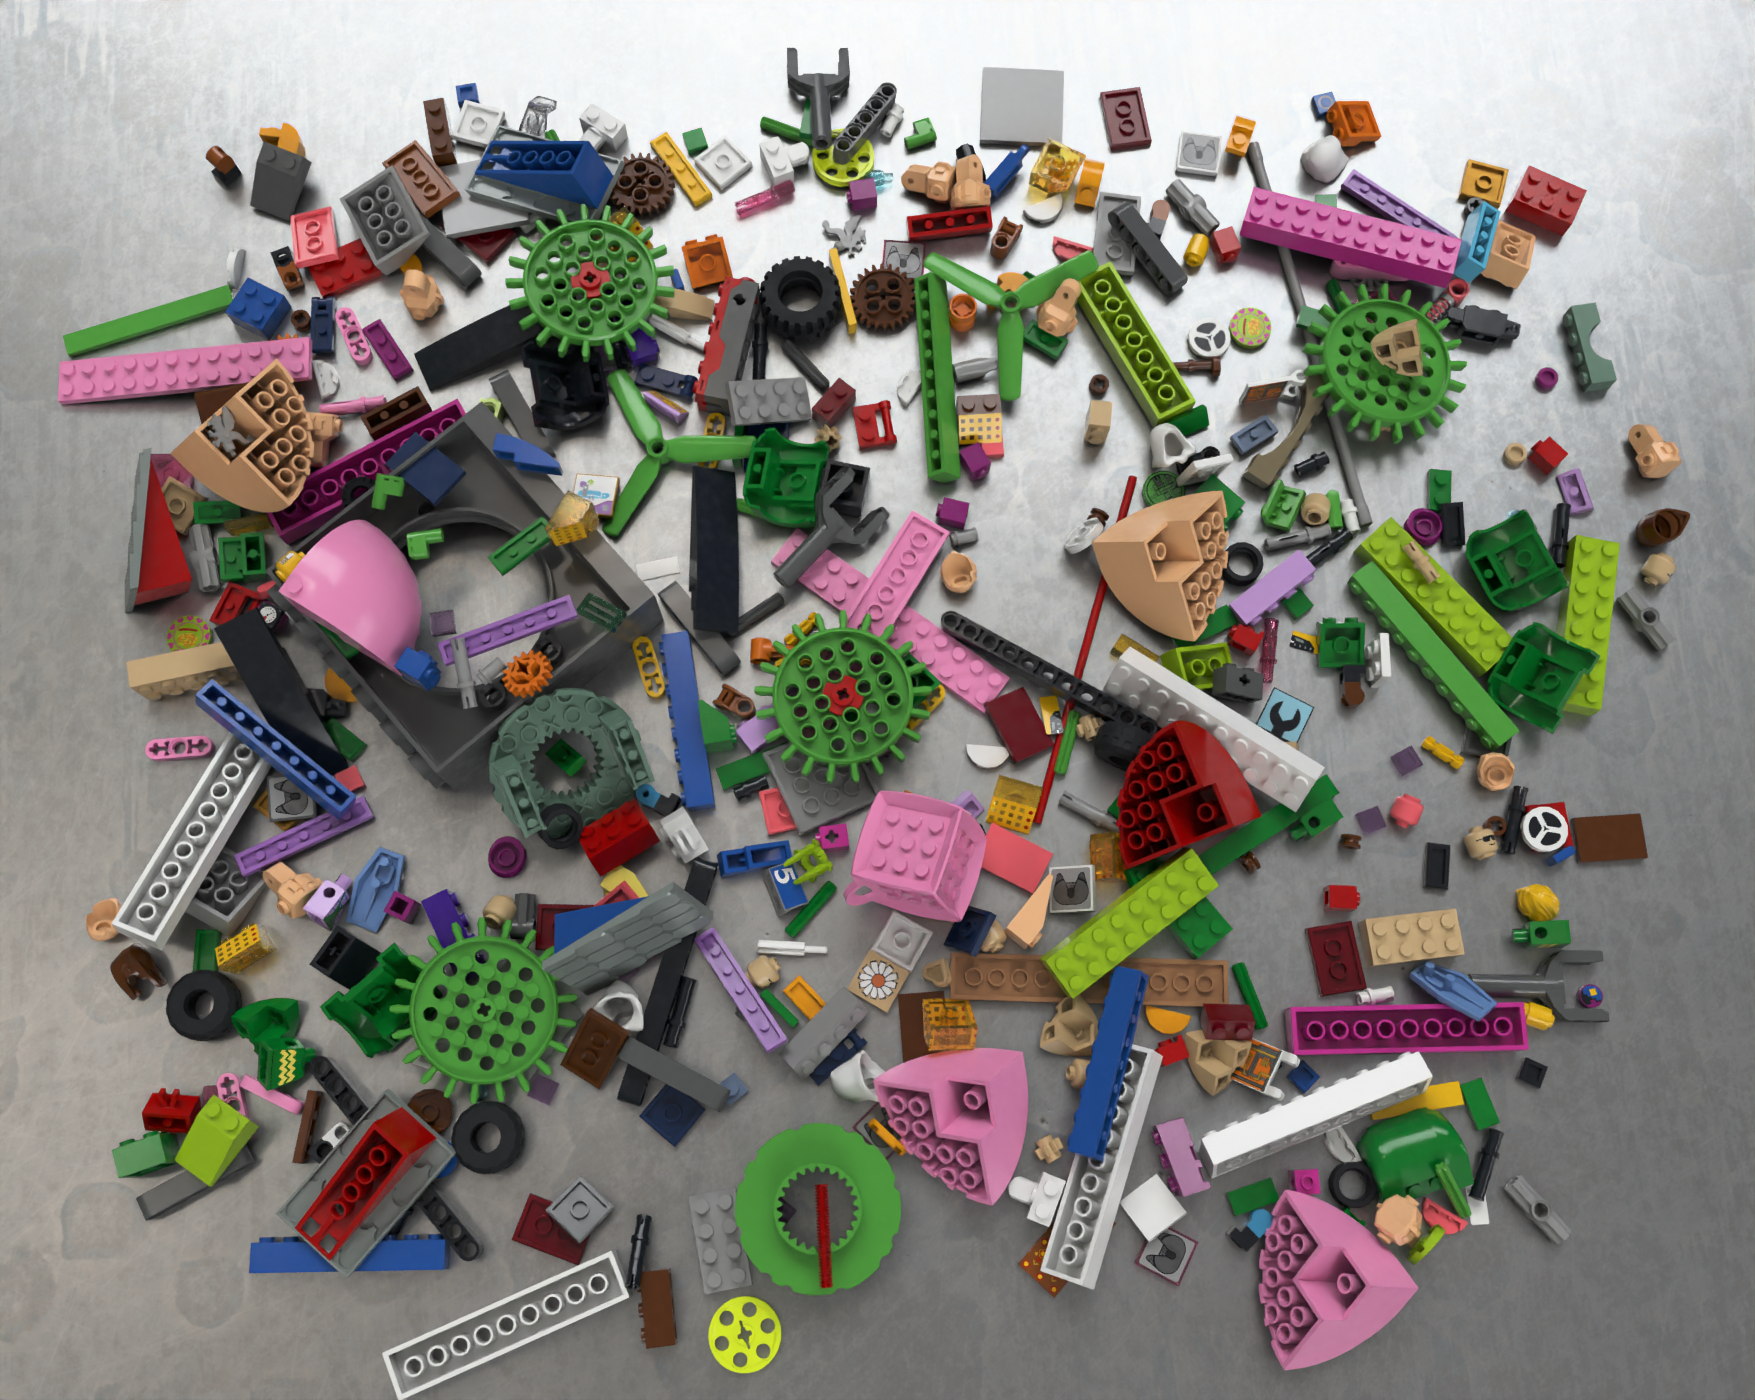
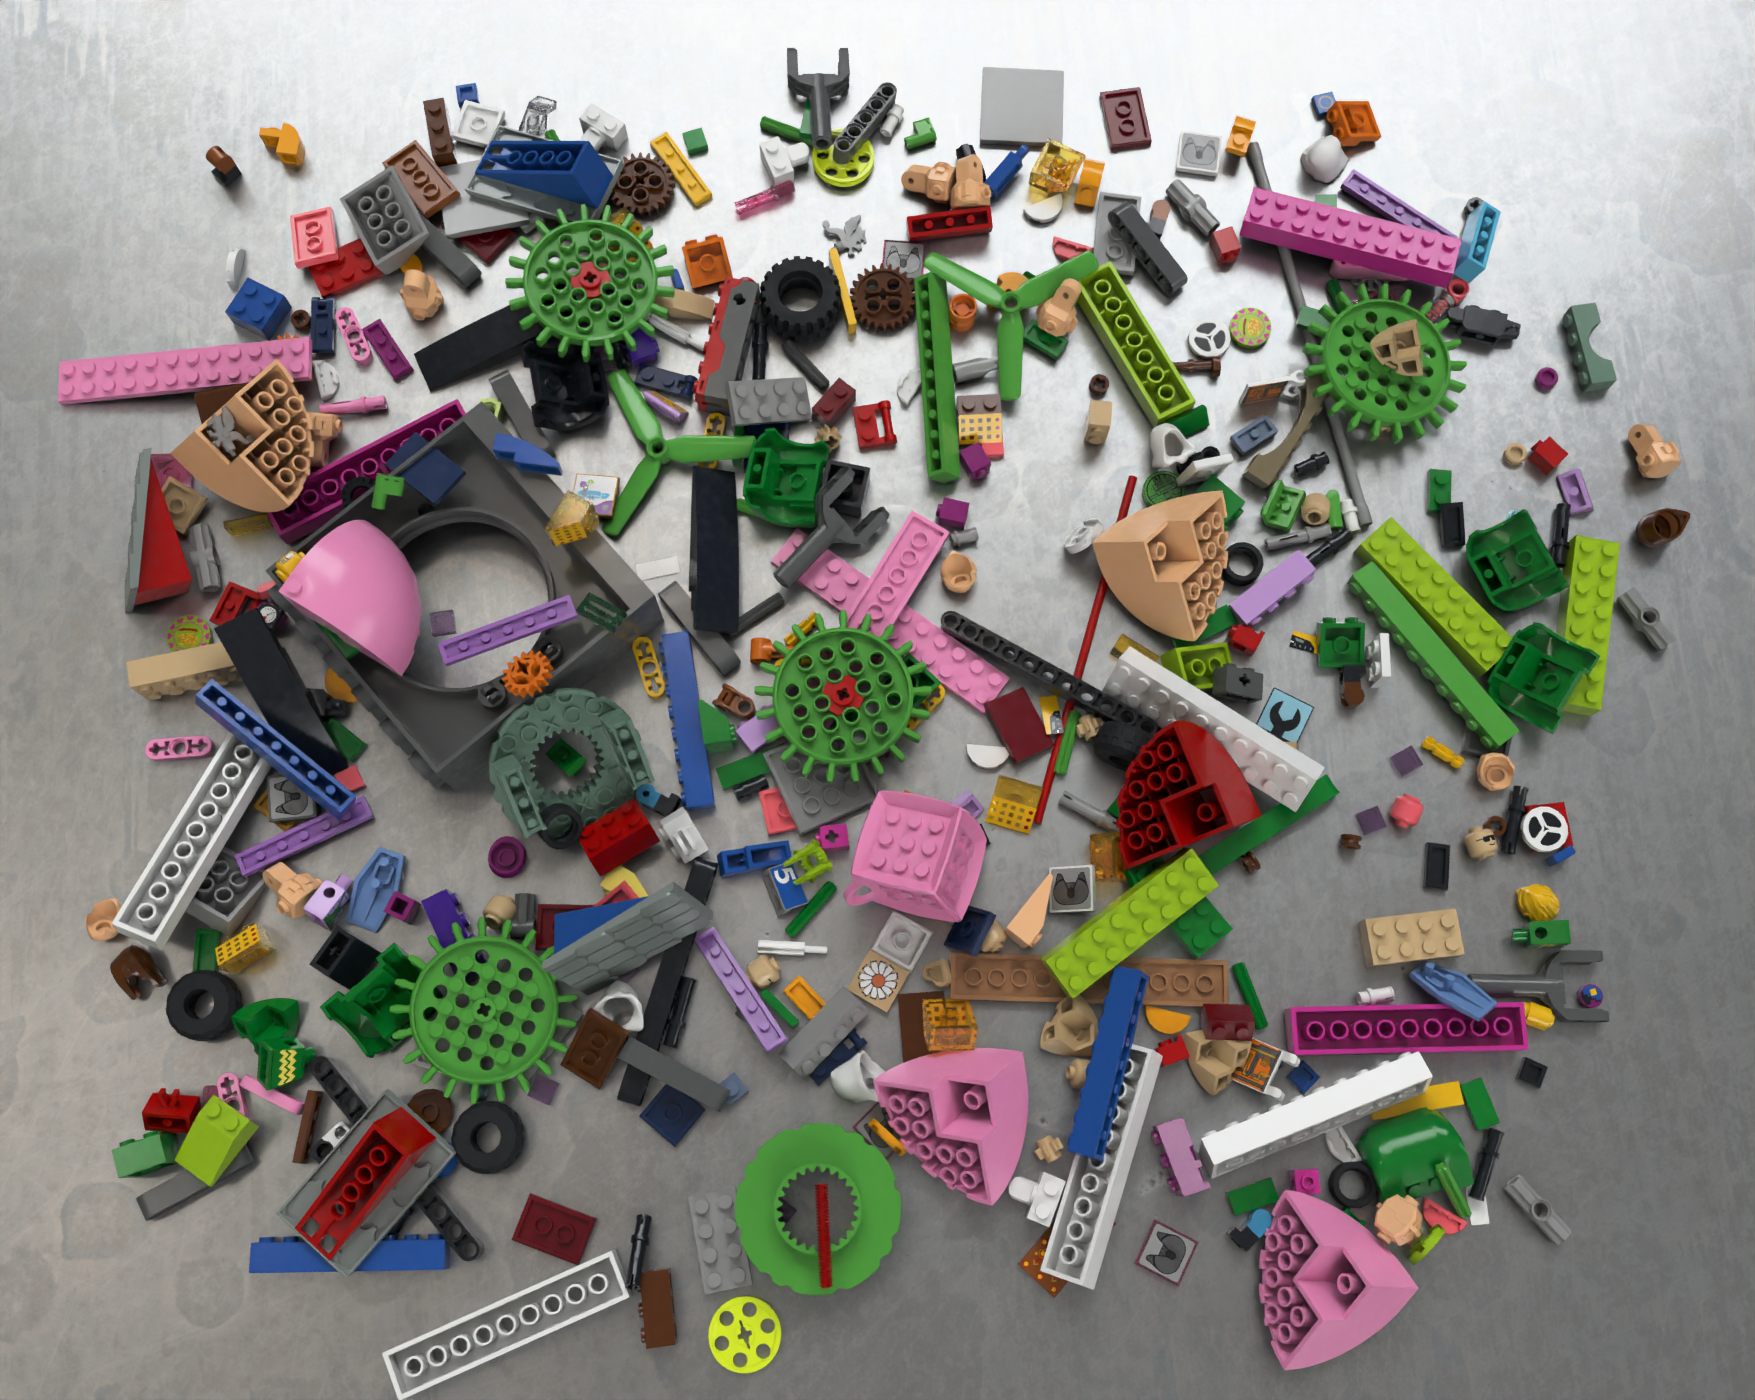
bright green tile [63,284,234,357] -> none
green plate [193,501,241,524] -> none
green brick [218,532,266,584] -> none
dark grey slope [250,141,312,221] -> none
leg [270,246,304,291] -> none
reddish brown brick [360,386,432,441] -> none
blue brick [394,646,442,692] -> none
bright green piece [407,528,444,560] -> none
light grey pin [450,637,478,709] -> none
light grey pin [476,657,507,686] -> none
green tile [488,516,557,576] -> none
tile [545,1175,614,1245] -> none
white tile [694,135,753,191] -> none
magenta brick [846,178,877,211] -> none
clear light blue cylinder [864,169,893,187] -> none
coral tile [981,822,1053,895] -> none
dark orange piece [990,216,1023,259] -> none
reddish brown bush [1087,508,1109,527] -> none
white tile [1119,1174,1187,1243] -> none
yellow brick [1183,233,1209,266] -> none
clear pink axle [1259,618,1279,683] -> none
green tile [1281,589,1314,620] -> none
green torso [1289,798,1344,842] -> none
dark red tile [1305,921,1367,997] -> none
red brick [1324,885,1360,912] -> none
tan pin [1402,540,1441,584] -> none
magenta piece [1404,508,1443,546] -> none
pearl gold tile [1458,159,1509,209] -> none
light nougat slope [1480,220,1536,289] -> none
red brick [1505,165,1587,236] -> none
reddish brown tile [1571,813,1648,864] -> none
tan head [1641,552,1676,586] -> none

